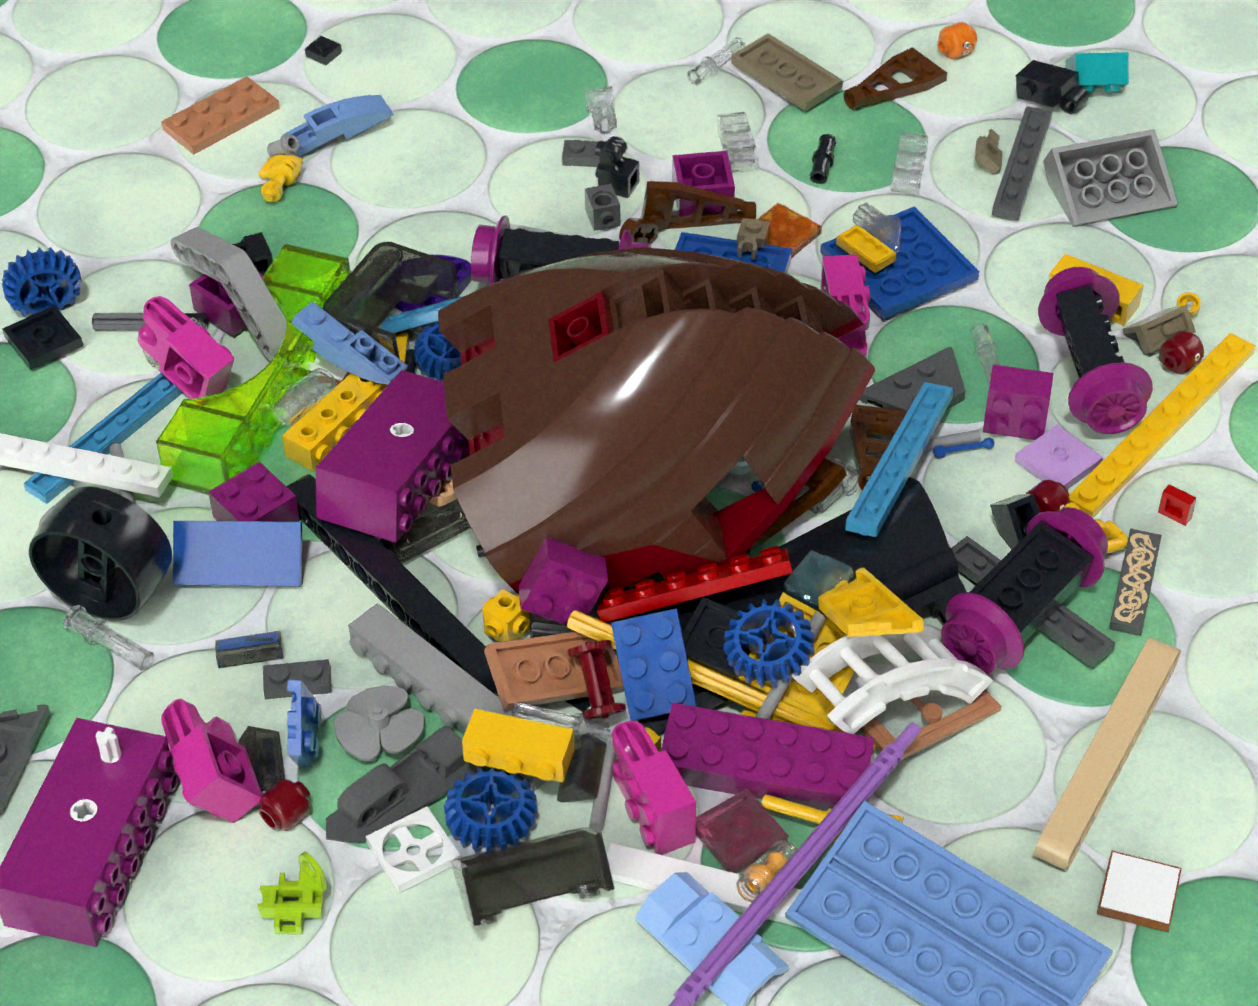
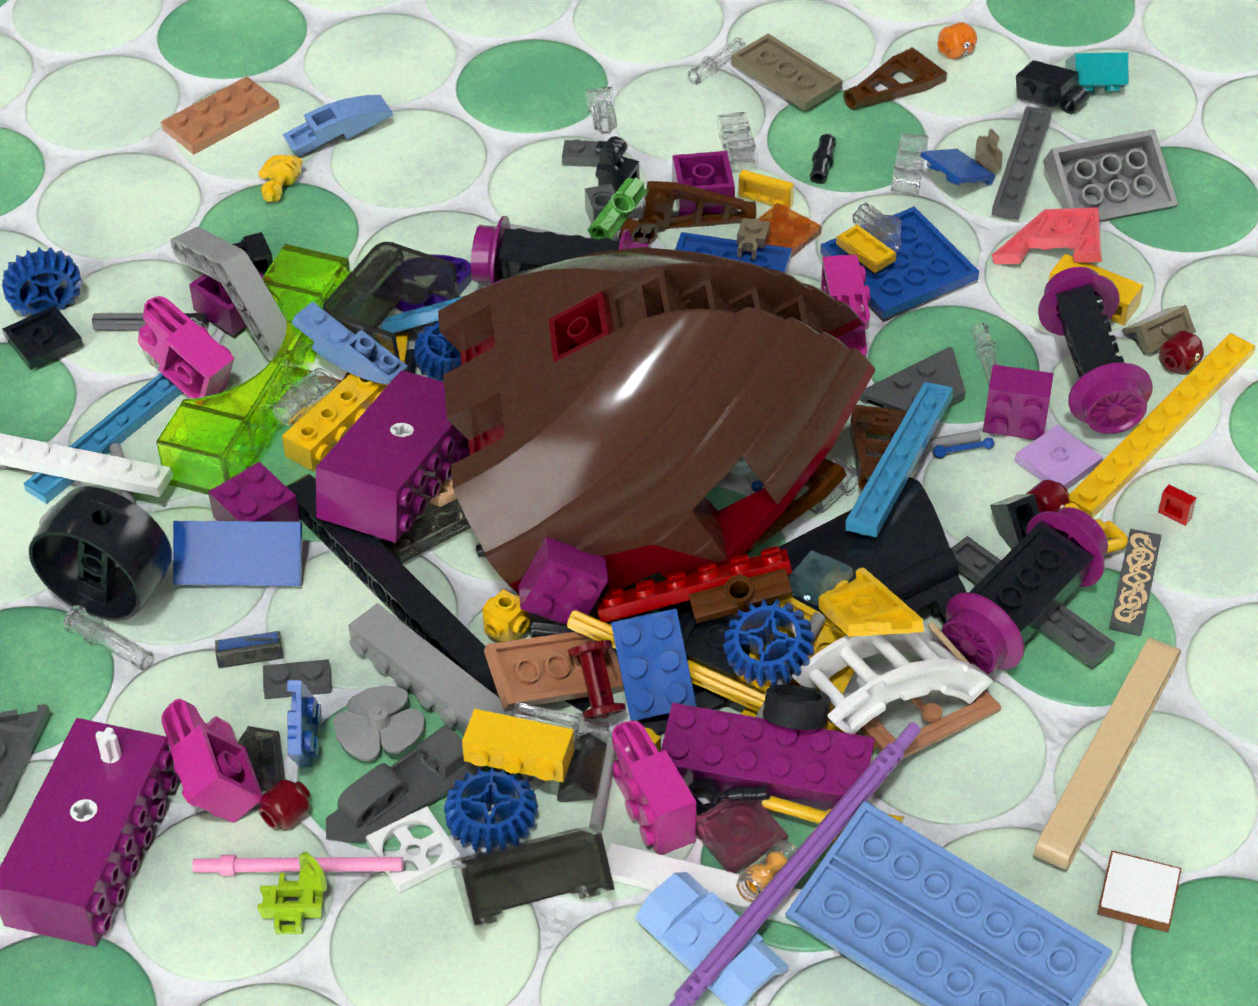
light grey pin [267,134,299,157] -> none
black plate [305,36,342,66] -> none
yellow hinge [1177,292,1201,317] -> none
none -> bright pink bar [192,855,404,876]
none -> bright green piece [588,177,646,240]
none -> reddish brown piece [688,568,793,624]
none -> black piece [688,777,770,814]
none -> yellow plate [738,169,794,210]
none -> black tyre [763,685,830,730]
none -> blue piece [920,149,996,185]
none -> tan hinge [927,621,976,666]
none -> coral wing [992,207,1102,264]

